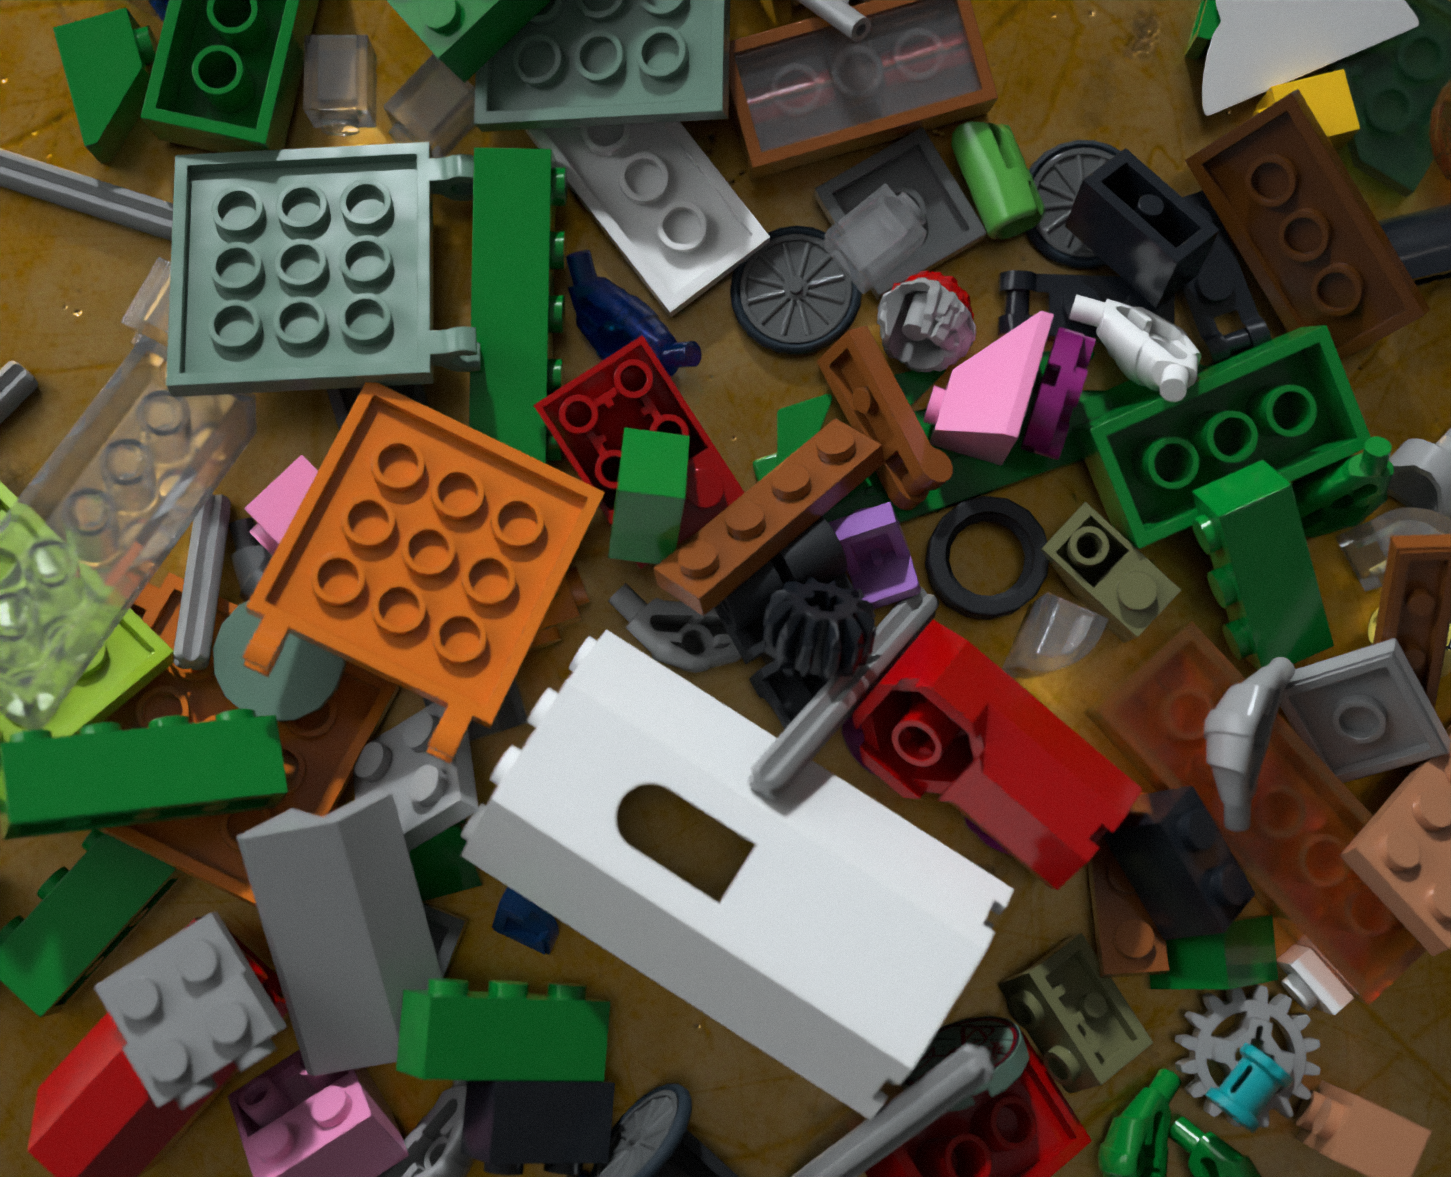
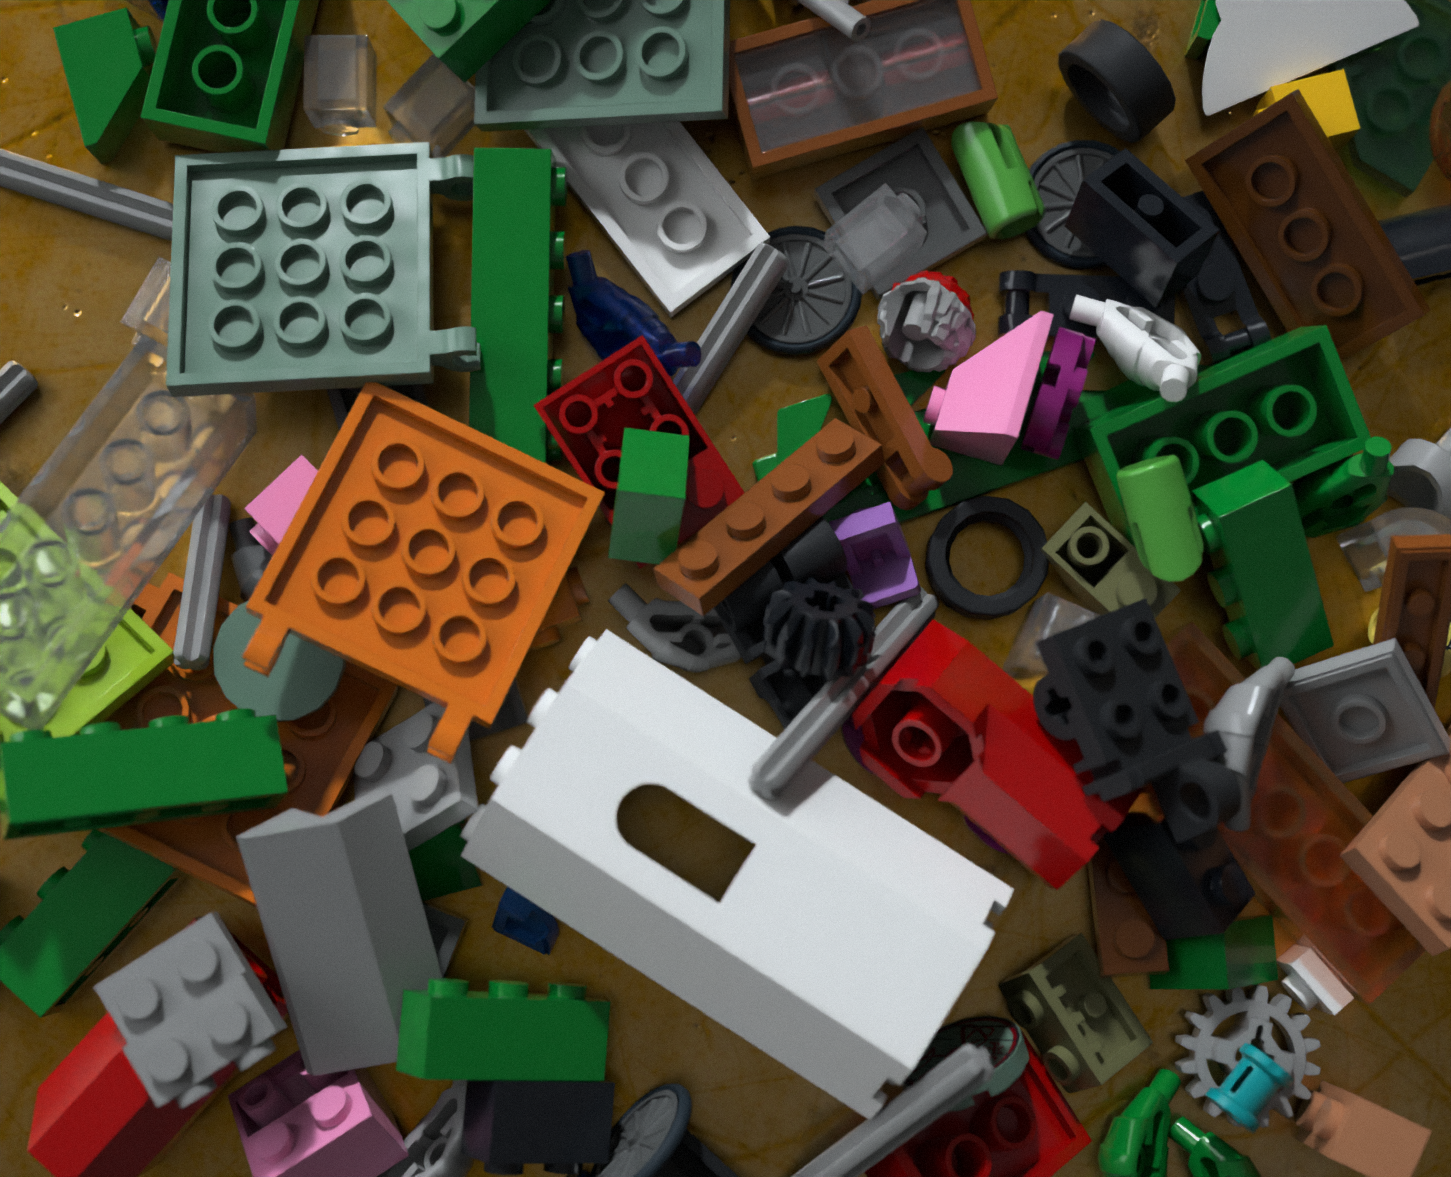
none -> light grey axle [673,243,789,414]
none -> black plate [1033,598,1242,843]
none -> black tyre [1058,19,1176,143]
none -> bright green arm [1116,455,1204,582]

